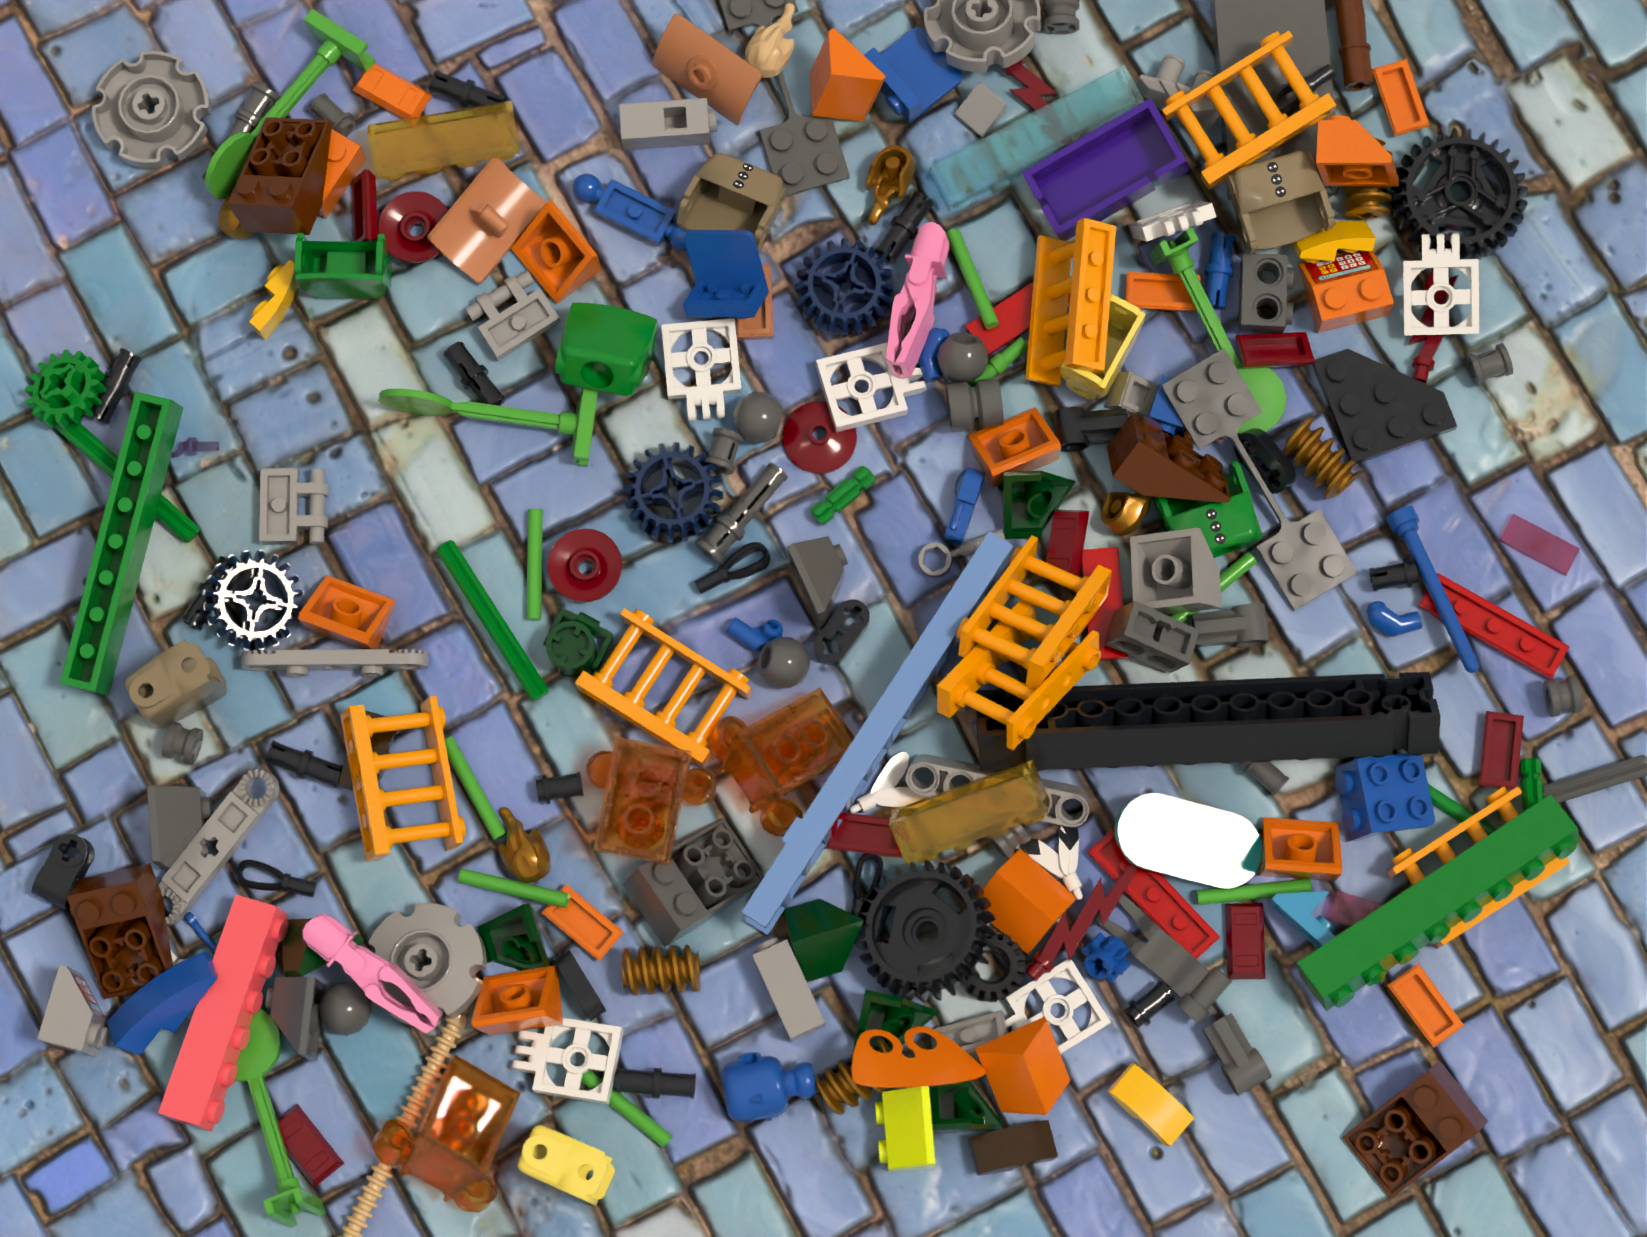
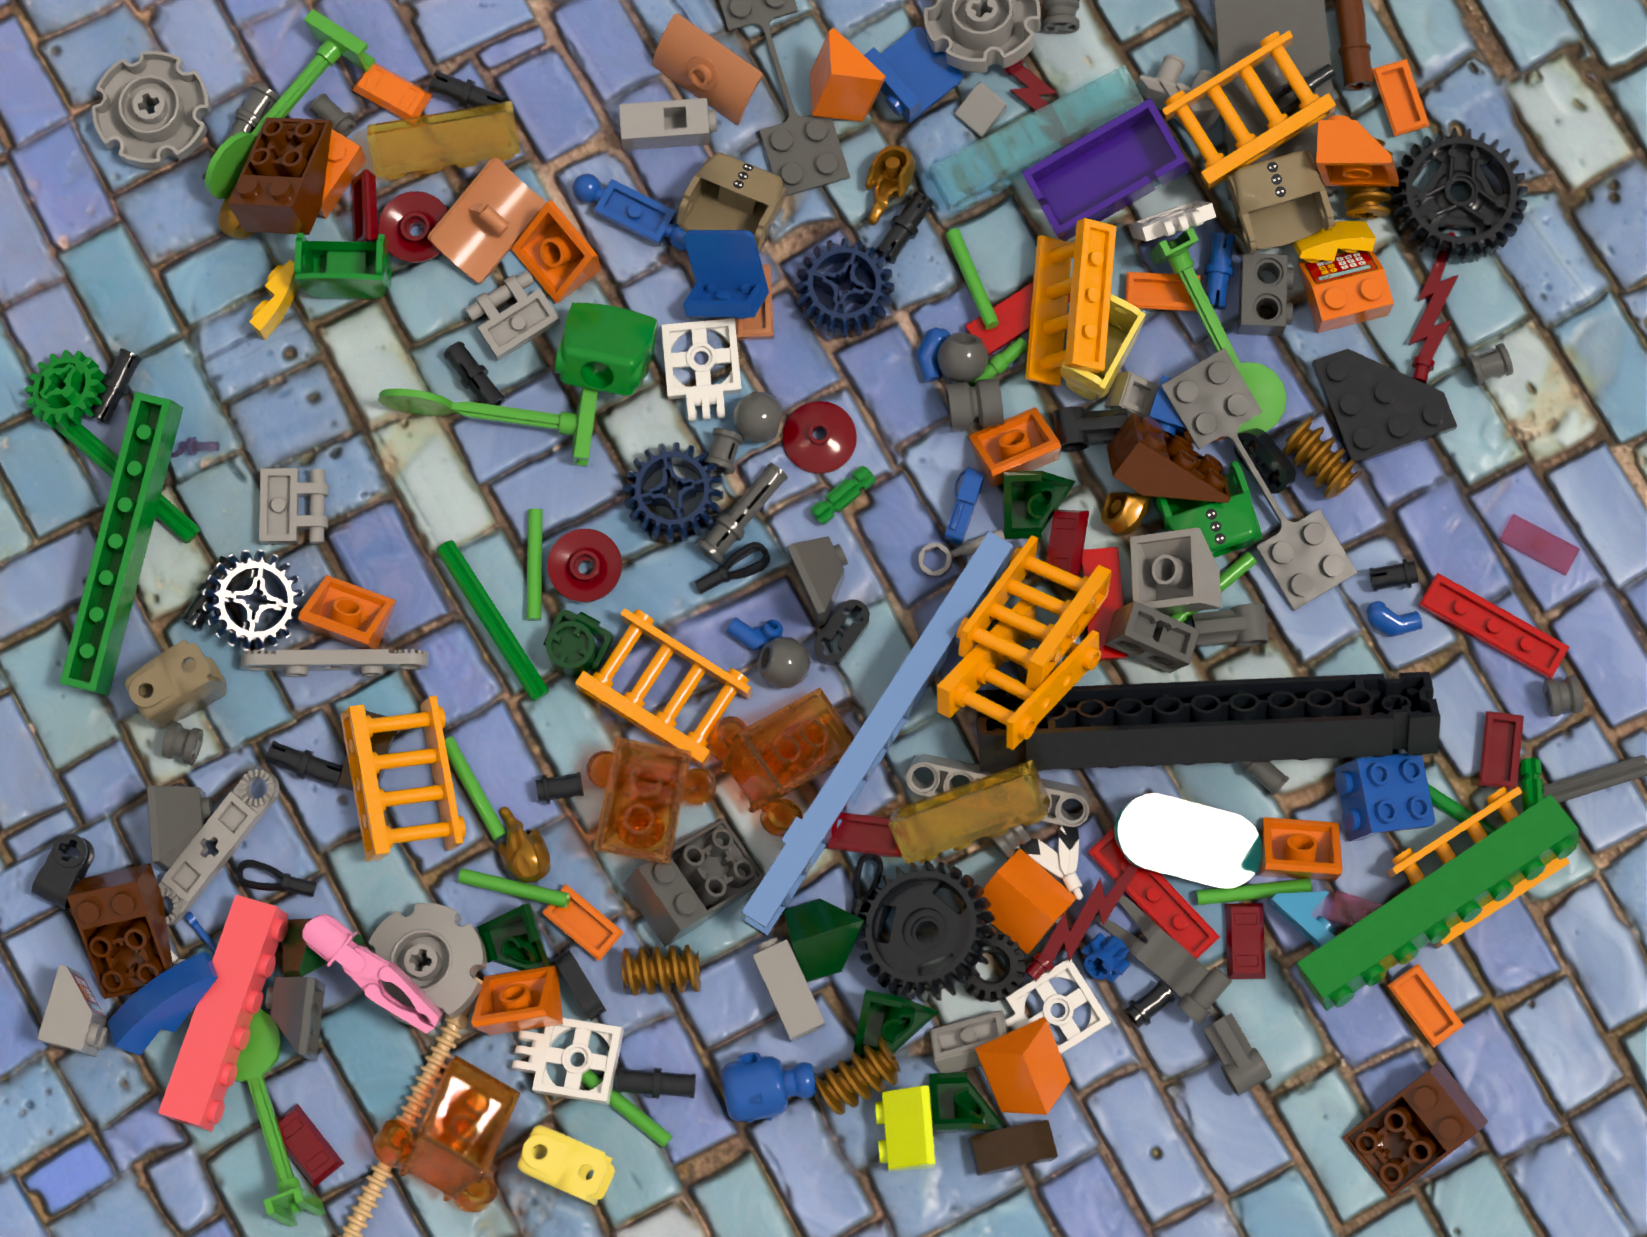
dark grey piece [319,982,372,1036] -> none
tan piece [745,3,795,78] -> none
white piece [815,343,927,432] -> none
white piece [850,752,931,813] -> none
orange piece [852,1026,986,1088] -> none
bright pink arm [886,222,950,378] -> none
yellow slope [1107,1063,1194,1146] -> none
dark red tile [1235,332,1315,369] -> none
blue piece [1386,506,1479,673] -> none
white piece [1403,233,1479,335] -> none

